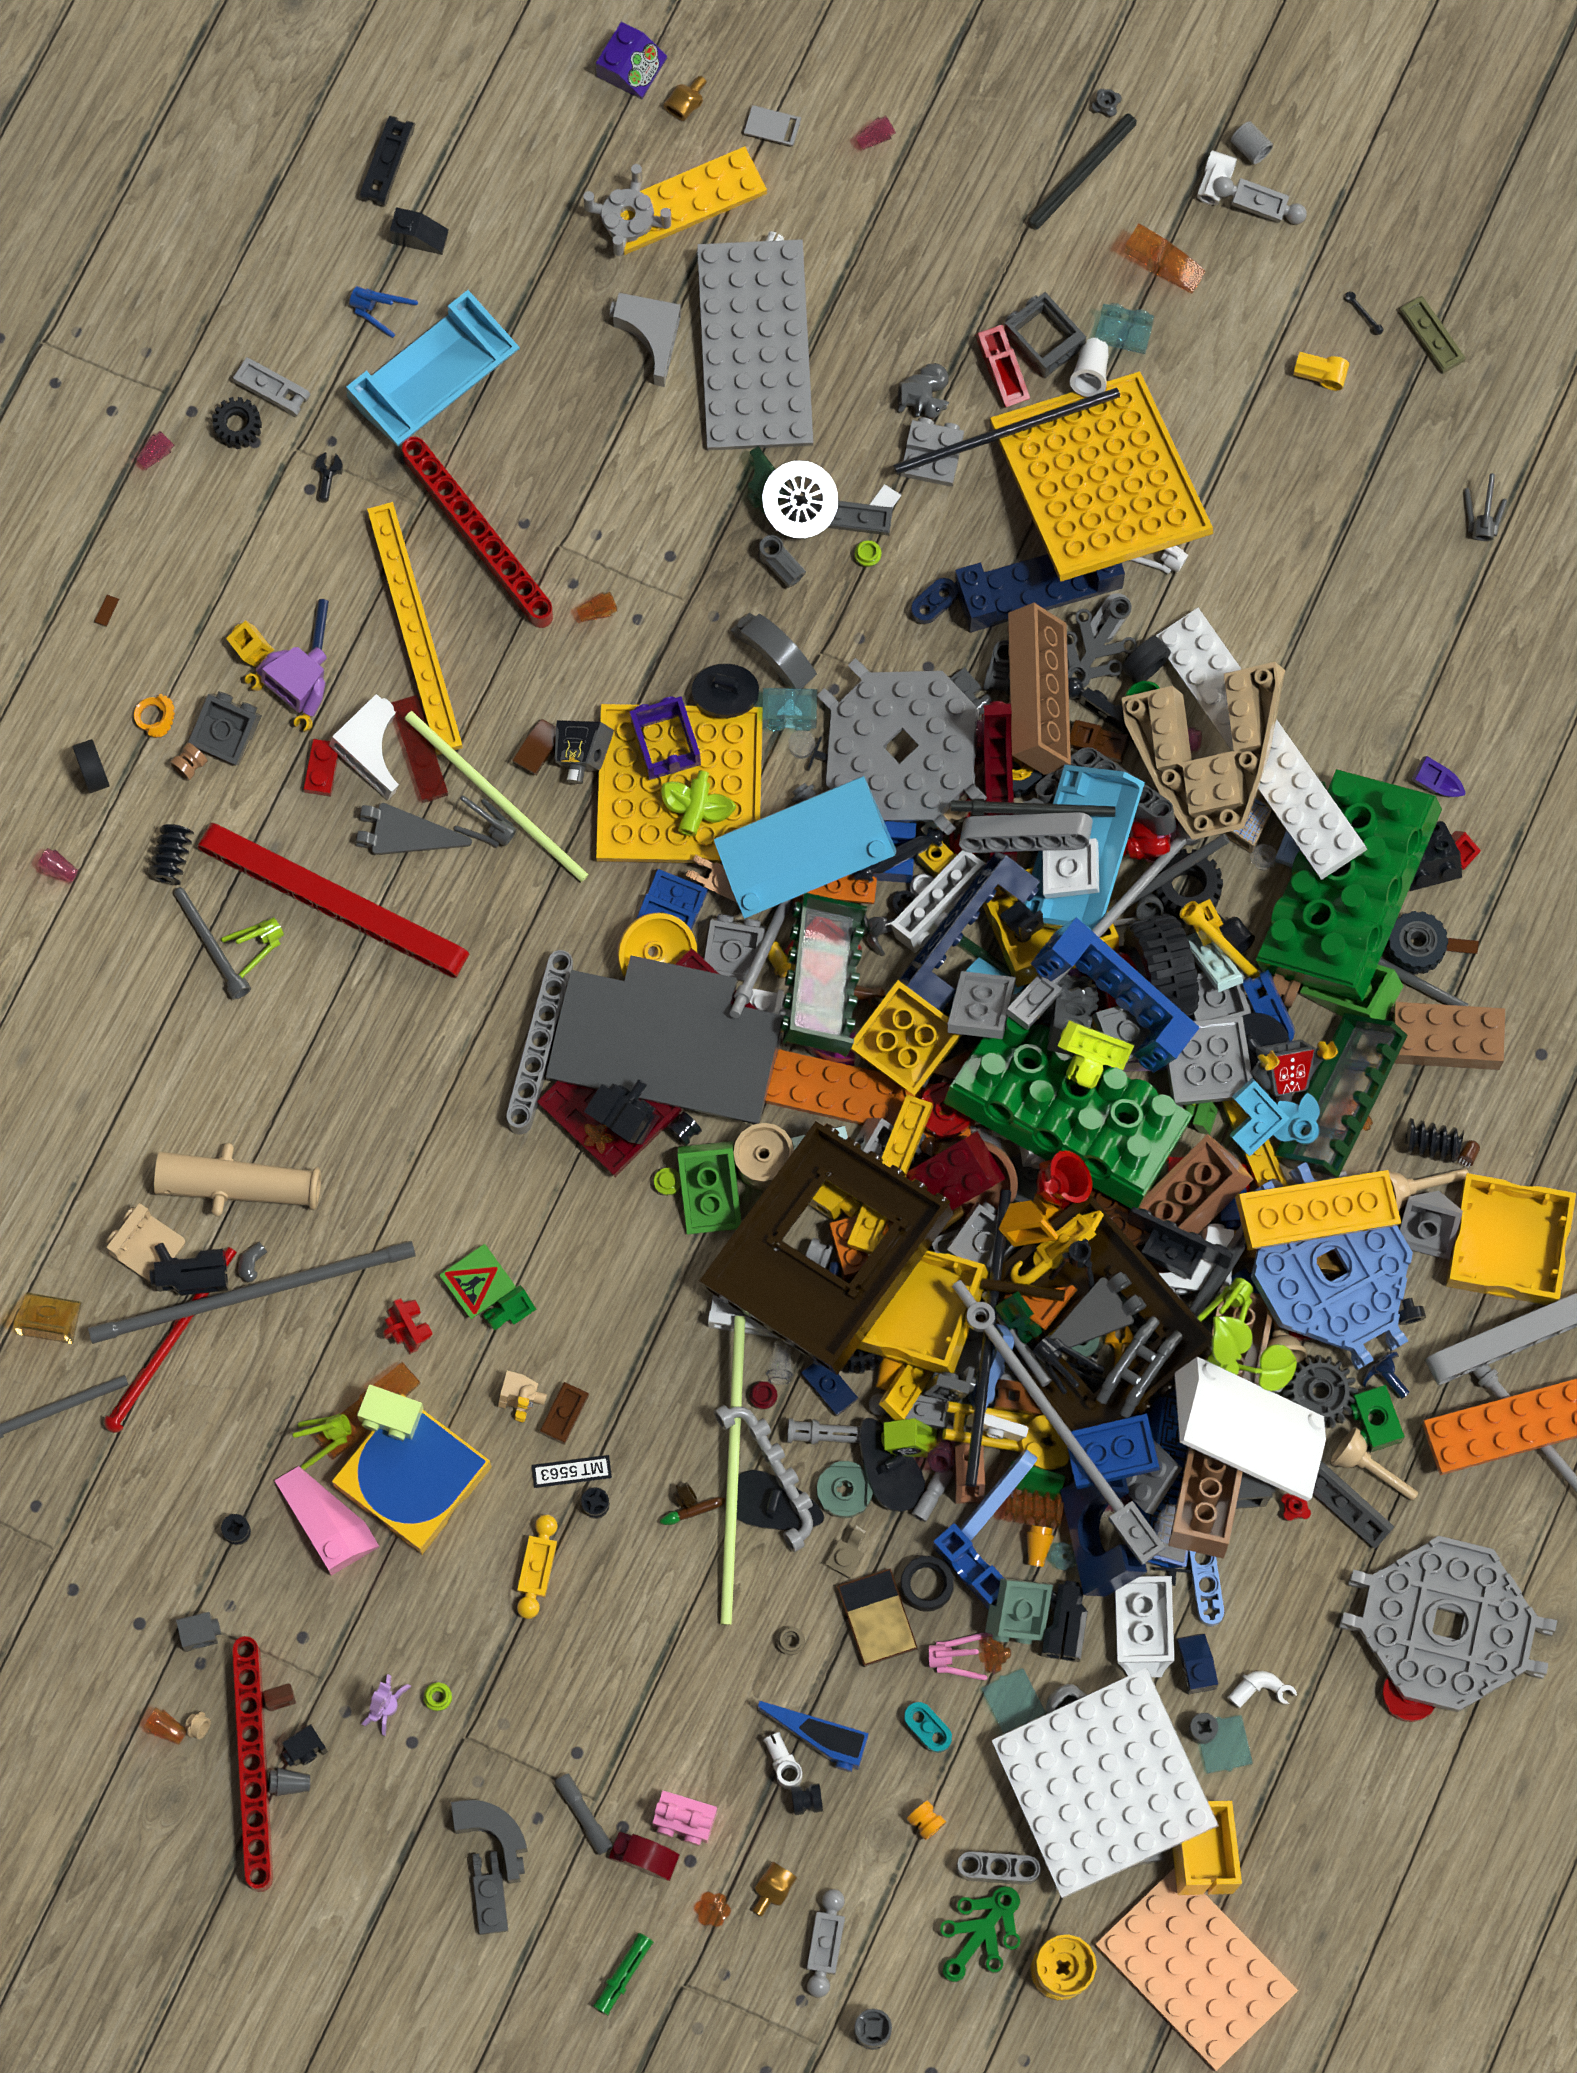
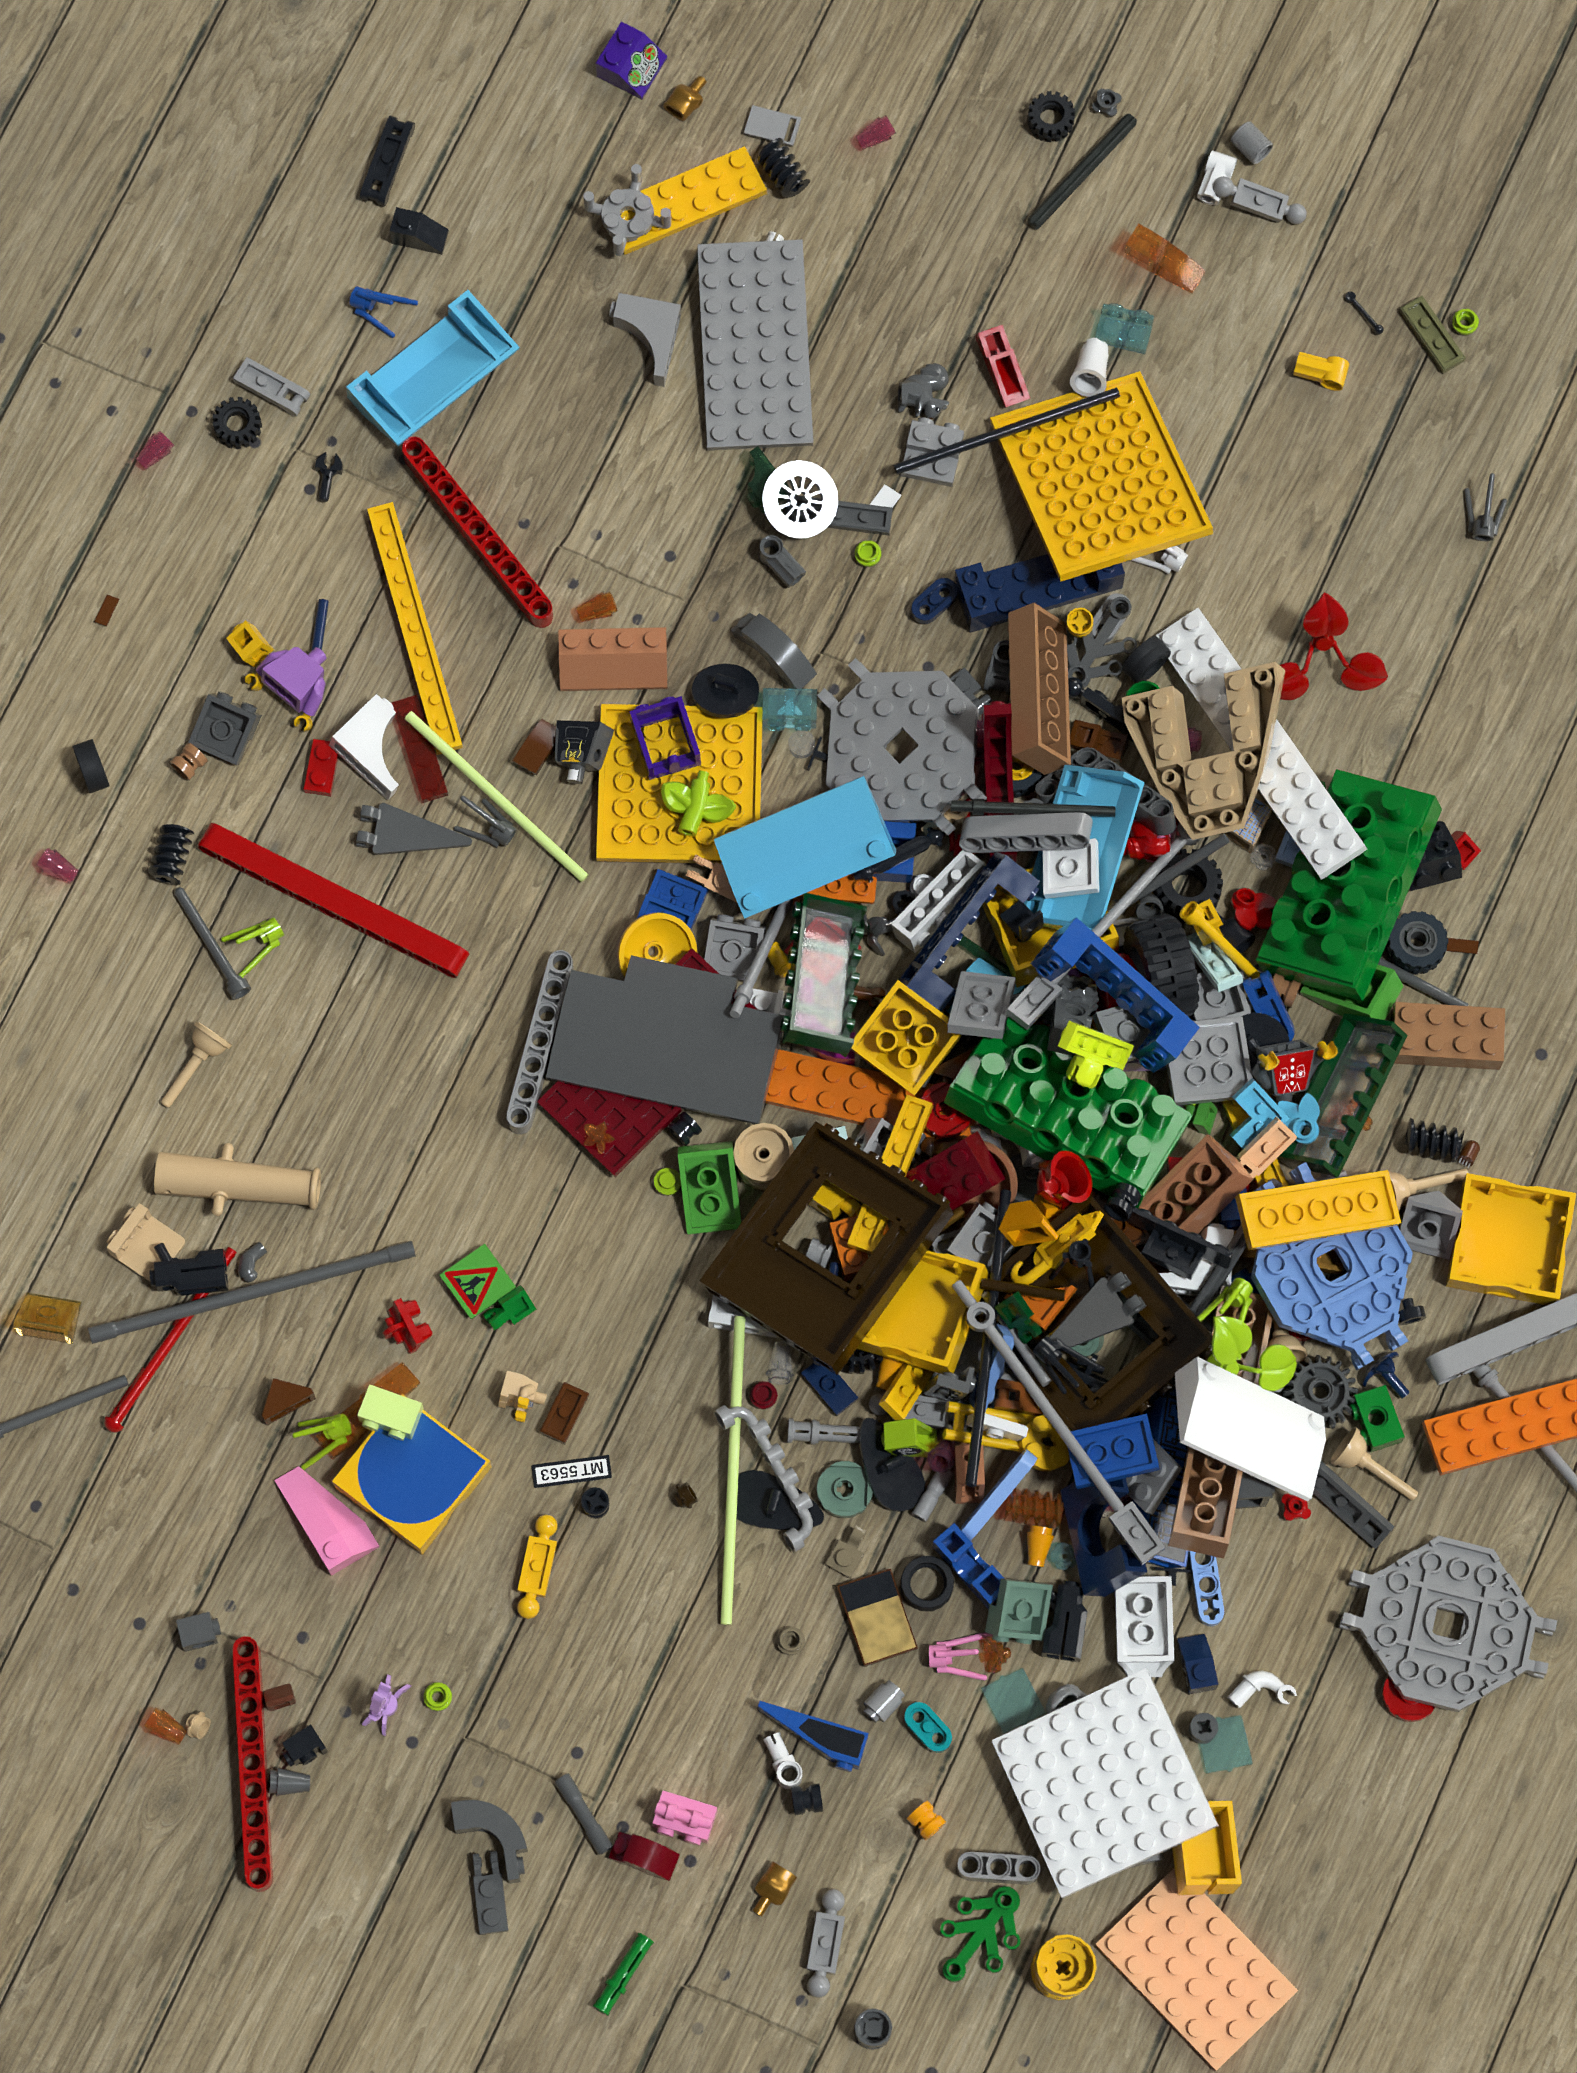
light orange piece [134,693,175,738] -> none
black wheel [221,1514,251,1545] -> none
black brick [584,1079,660,1145] -> none
reddish brown piece [660,1497,726,1525] -> none
clear orange plant [695,1892,731,1927] -> none
dark grey plate [791,783,816,804] -> none
yellow brick [917,842,957,879] -> none
dark grey window [1004,292,1086,378] -> none
green slope [1010,1461,1065,1501] -> none
dark grey piece [1096,1317,1183,1418] -> none
light orange bar [1104,1326,1134,1367] -> none
dark purple plate [1411,756,1466,797] -> none
none -> tan piece [161,1021,233,1108]
none -> reddish brown slope [262,1378,316,1426]
none -> nougat slope [558,627,668,691]
none -> black piece [757,138,810,198]
none -> light grey brick [863,1680,905,1723]
none -> black tyre [1028,91,1075,142]
none -> yellow wheel [1067,607,1093,638]
none -> black wheel [1104,1182,1141,1222]
none -> red plate [1231,888,1277,931]
none -> light nougat hinge [1236,1116,1297,1178]
none -> red plant [1280,592,1388,700]
none -> lime plate [1452,309,1479,335]

